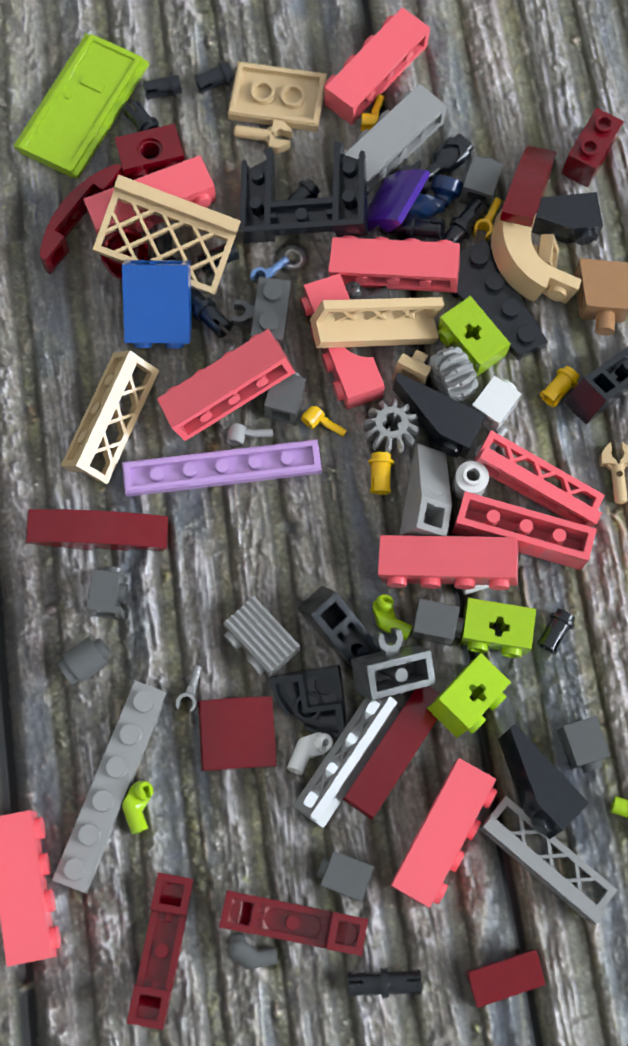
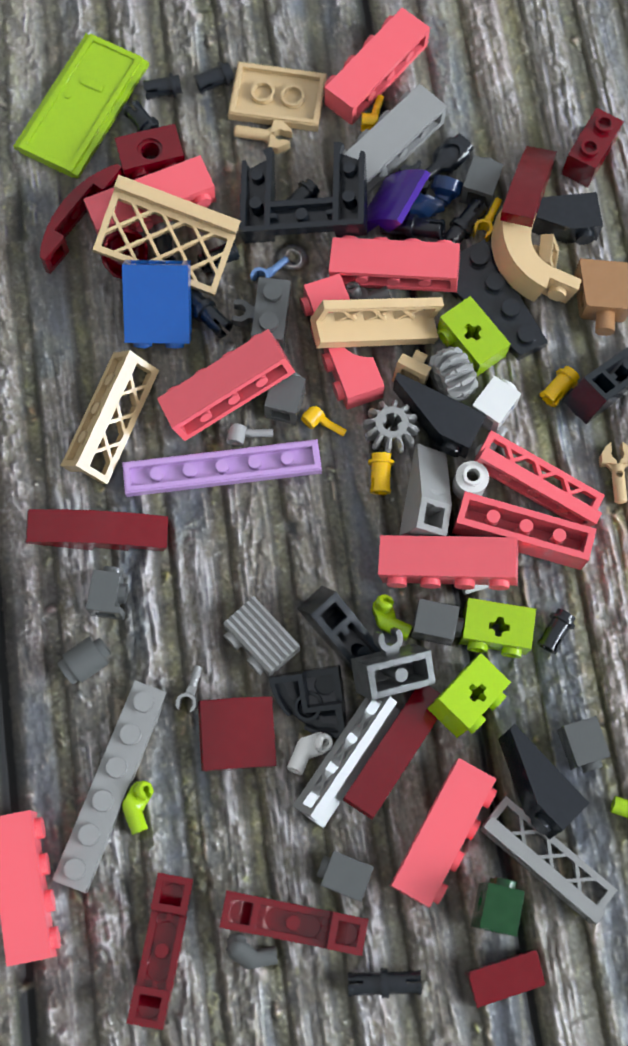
none -> dark green brick [471,877,525,937]

